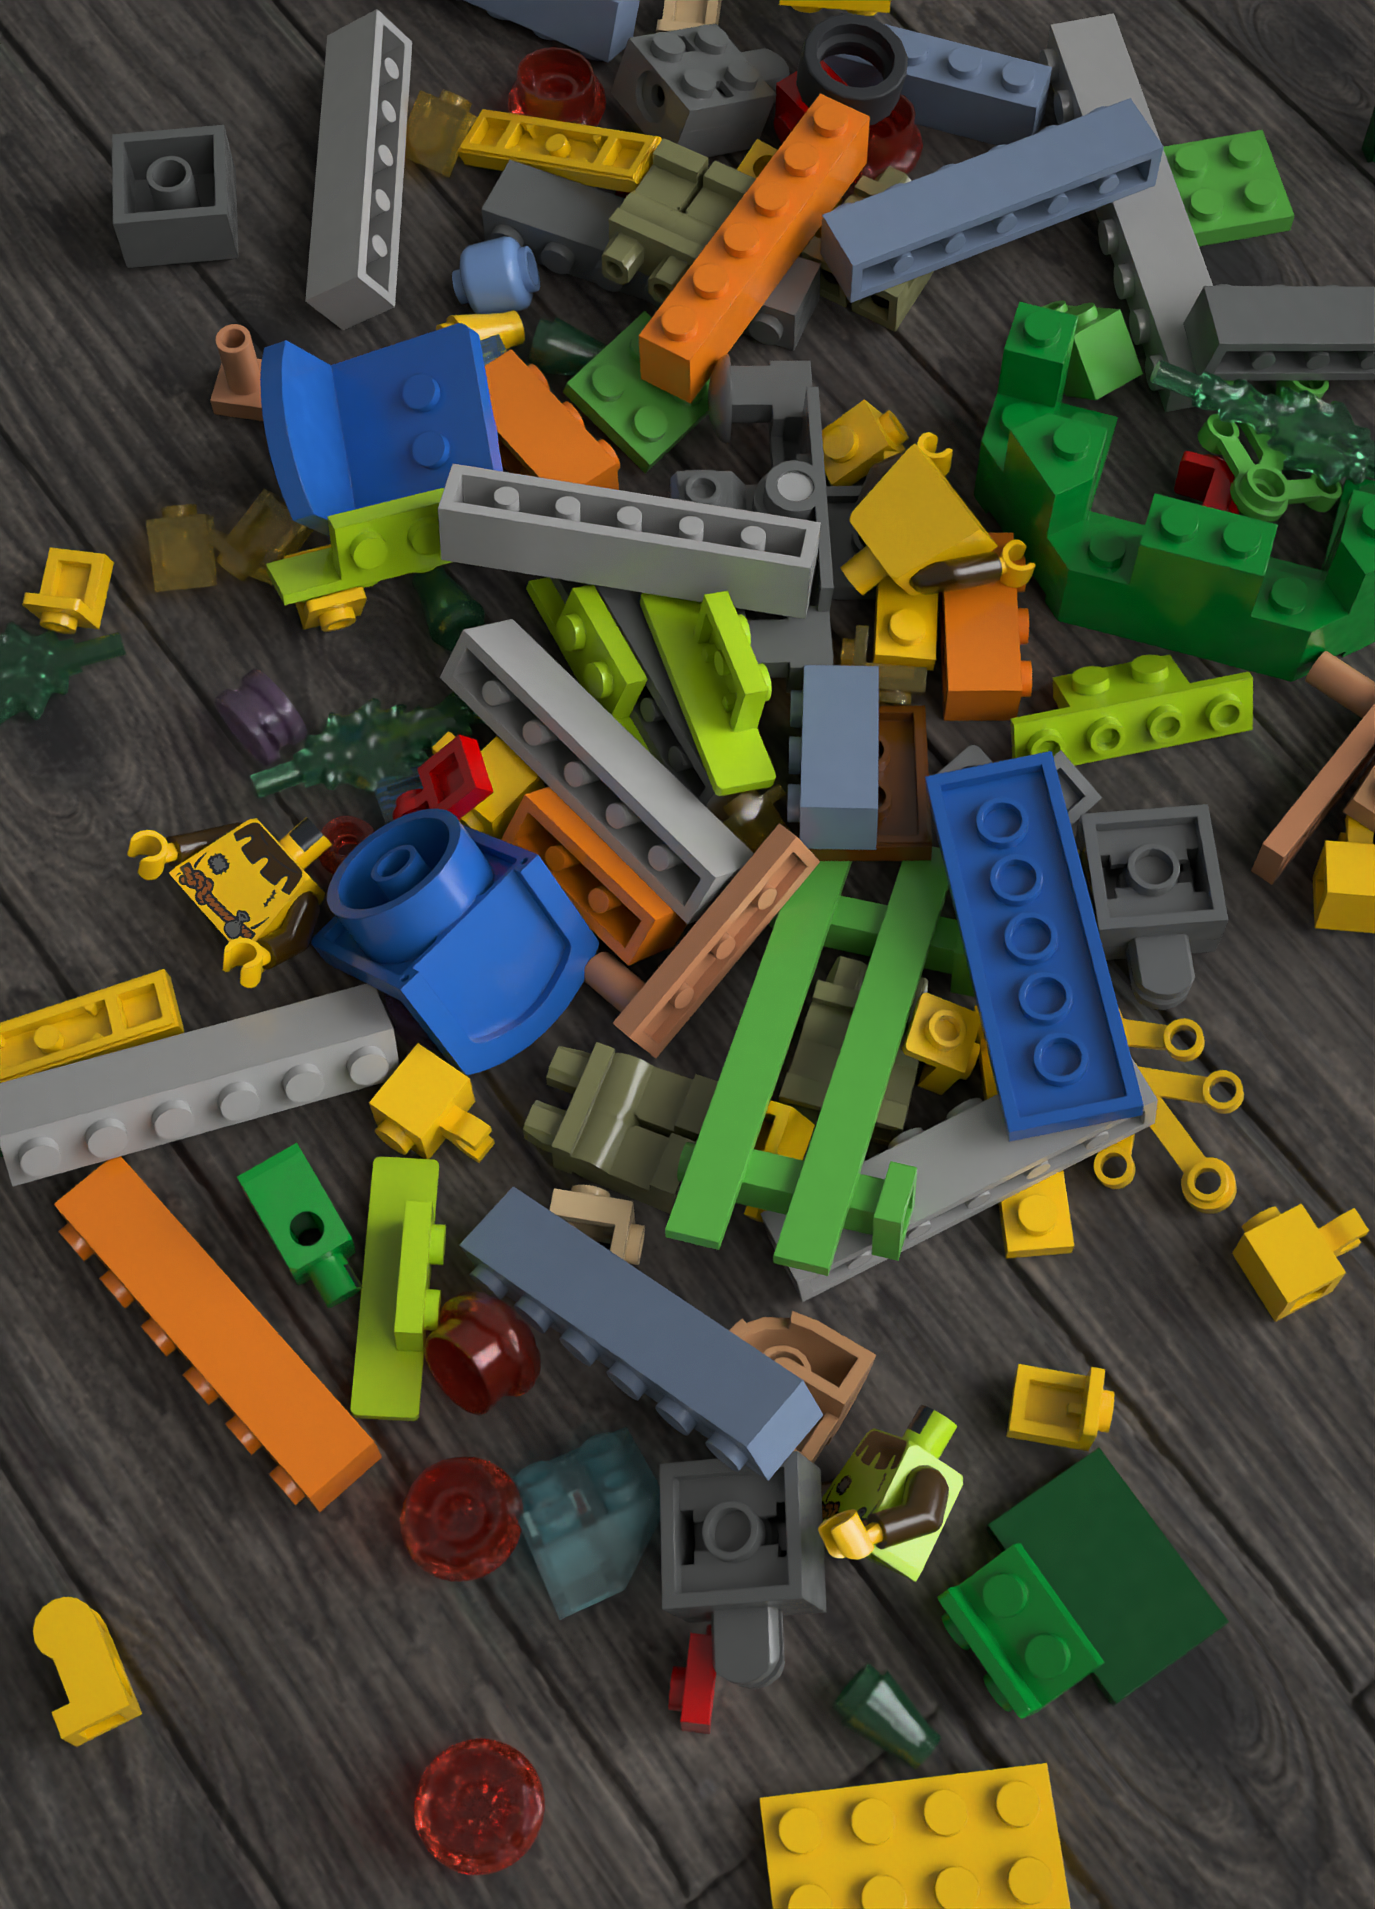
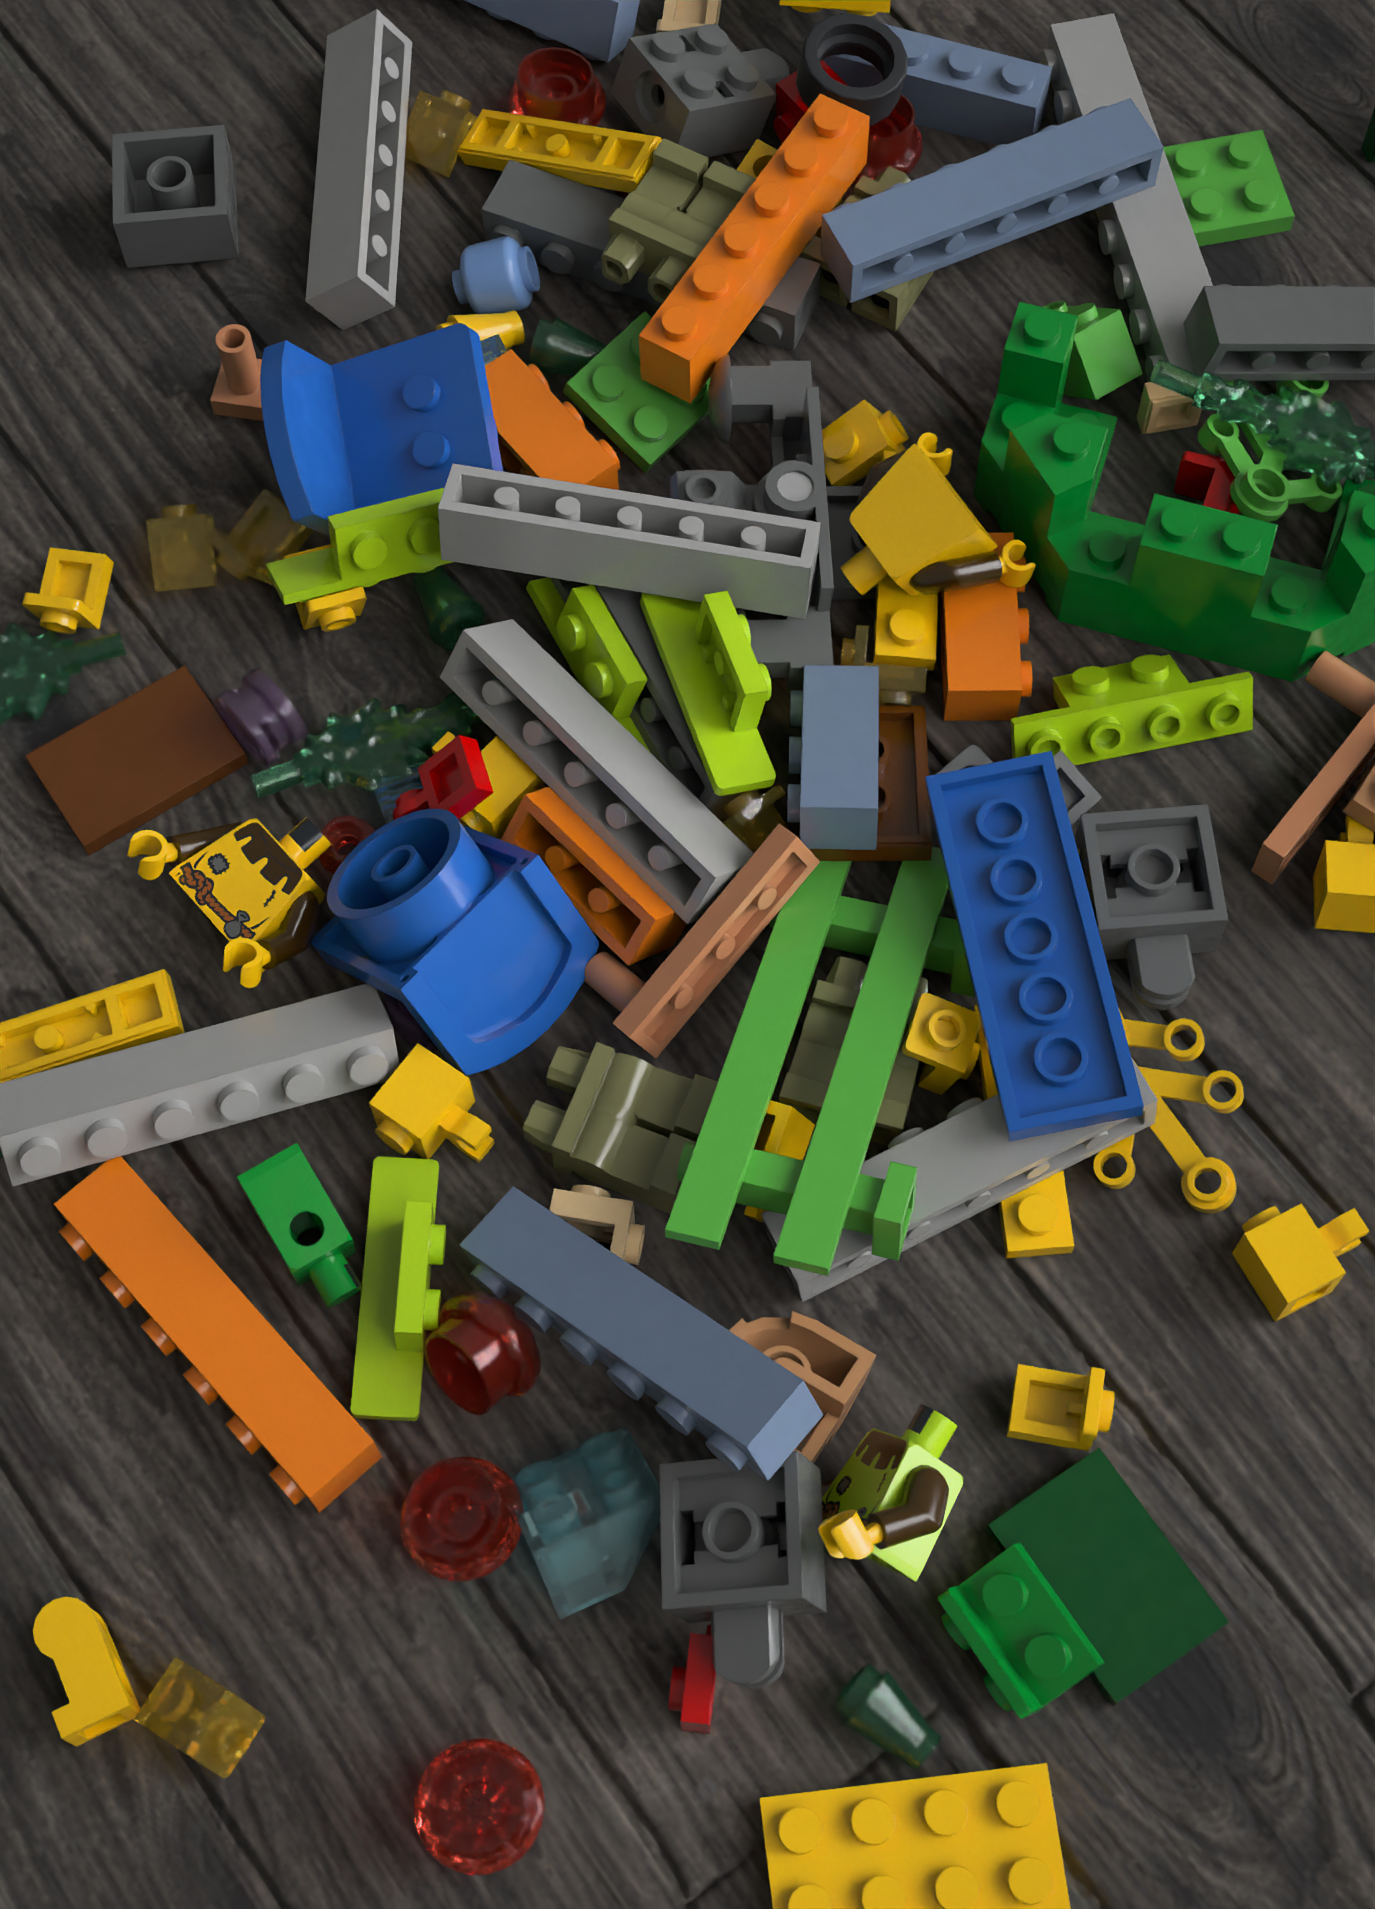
none -> reddish brown tile [25,665,249,856]
none -> clear yellow bracket [134,1656,265,1778]
none -> light nougat tile [1136,374,1207,434]

